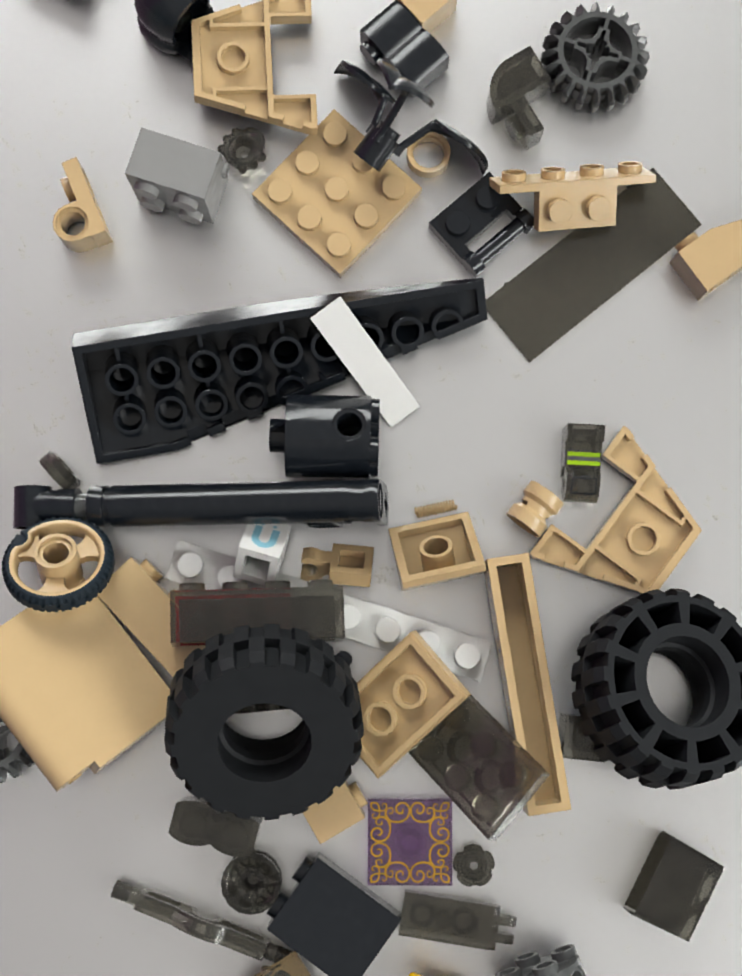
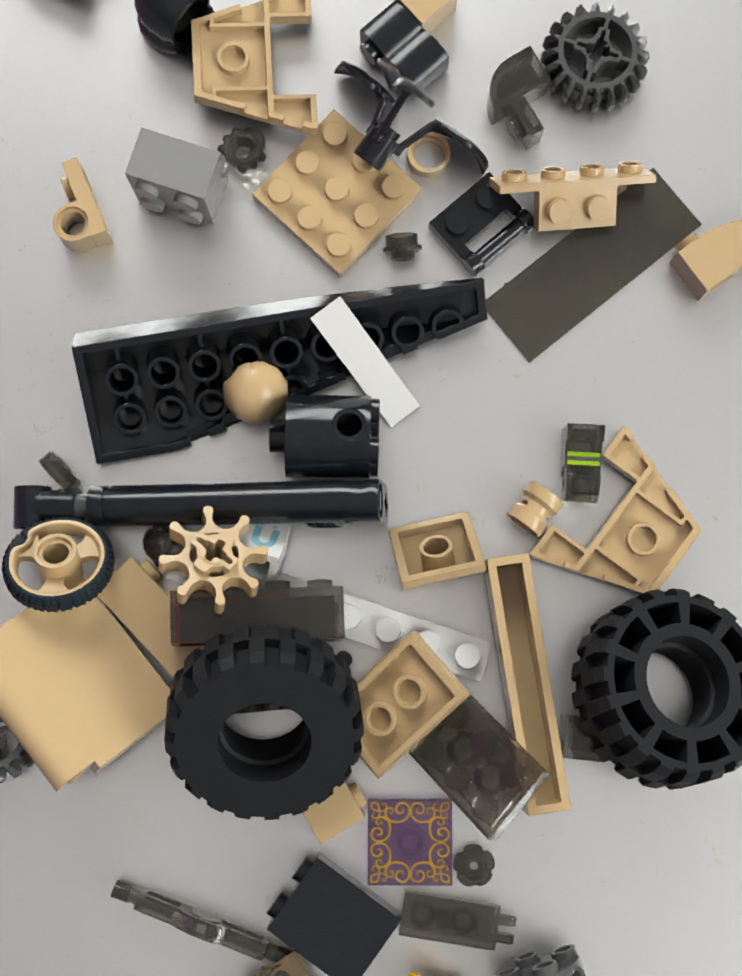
clear smoke brick [168,796,263,857] -> none
clear smoke wheel [221,849,283,915] -> none
tan plate [300,543,374,587] -> none
tan leg [414,499,457,518] -> none
clear smoke piece [623,831,725,942] -> none
none -> clear smoke animal [142,525,187,568]
none -> tan gear [159,506,269,614]
none -> tan hair [223,361,288,424]
none -> clear smoke plate [382,232,422,262]

